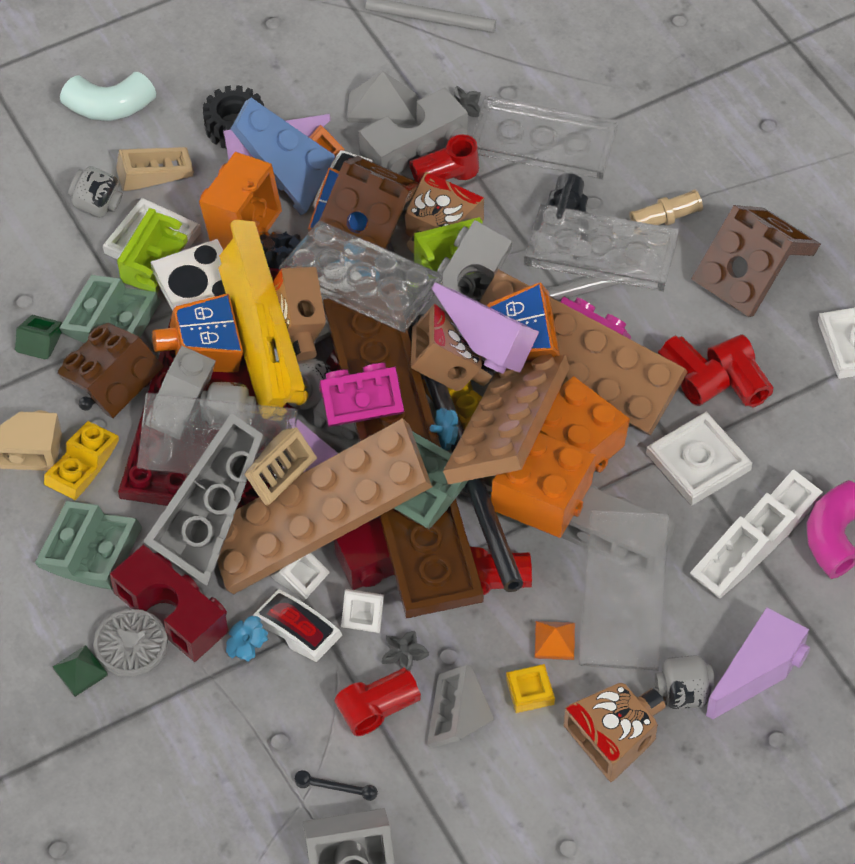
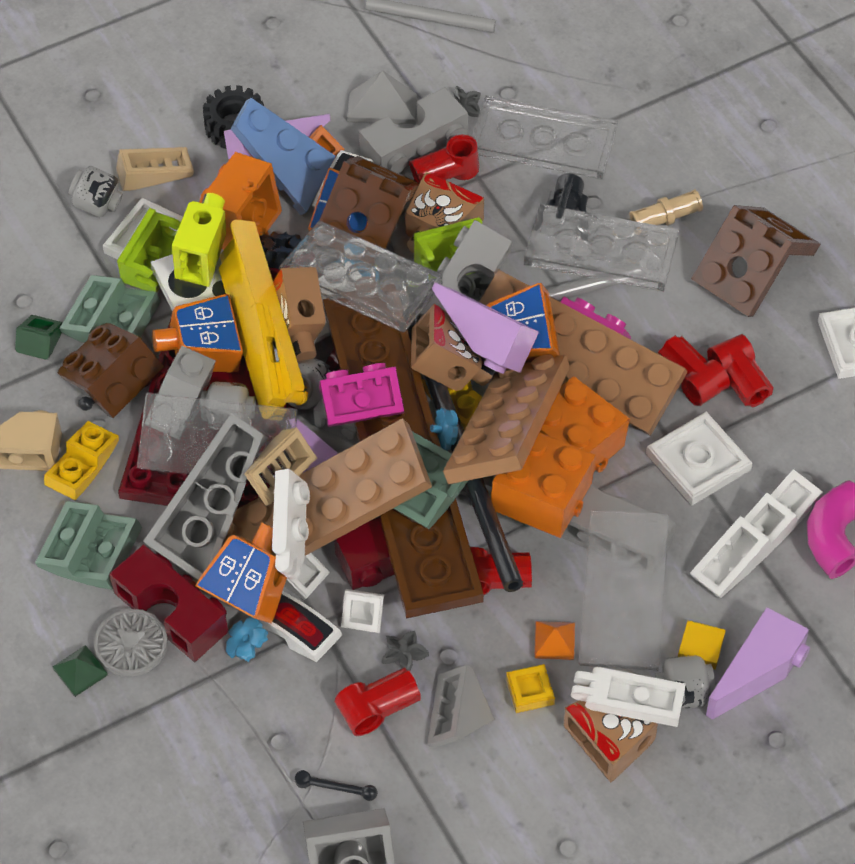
light aqua cylinder [60,72,156,121] -> none
none -> neon yellow torso [172,193,226,287]
none -> torso [195,522,287,623]
none -> white hinge [272,469,310,580]
none -> white hinge [571,667,686,727]
none -> yellow tile [678,620,726,670]

